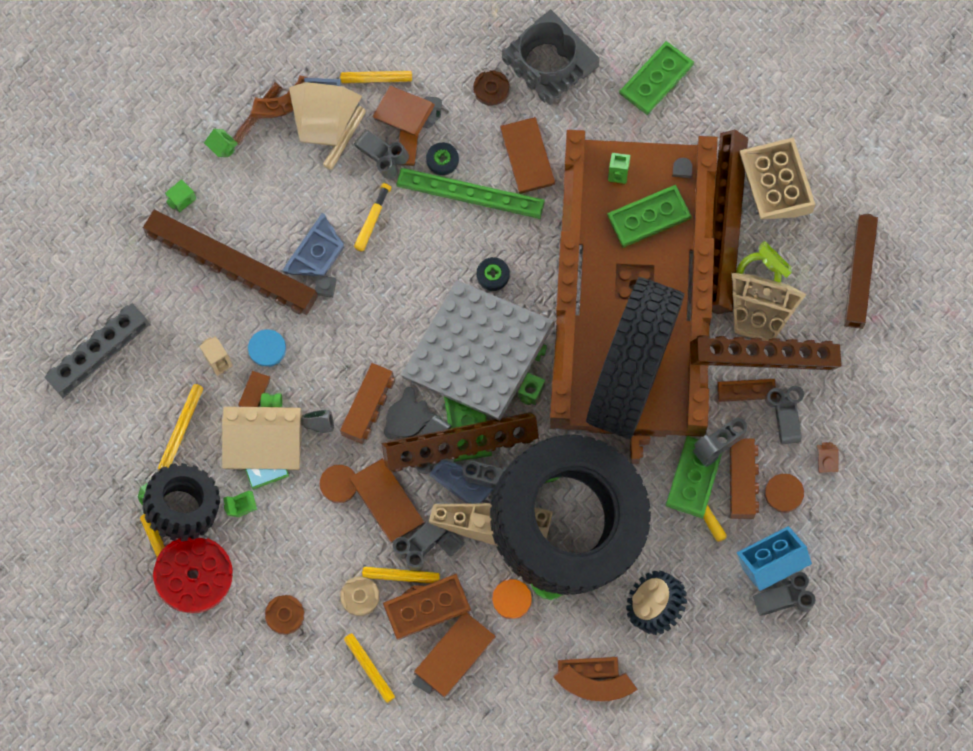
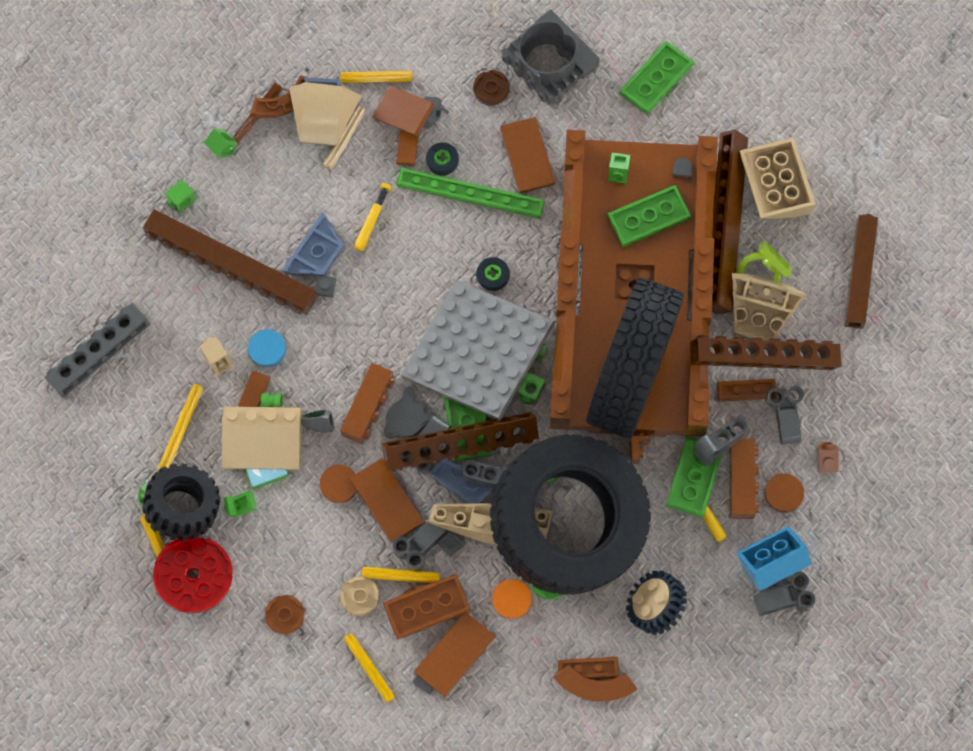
dark grey piece [354,129,409,179] -> none

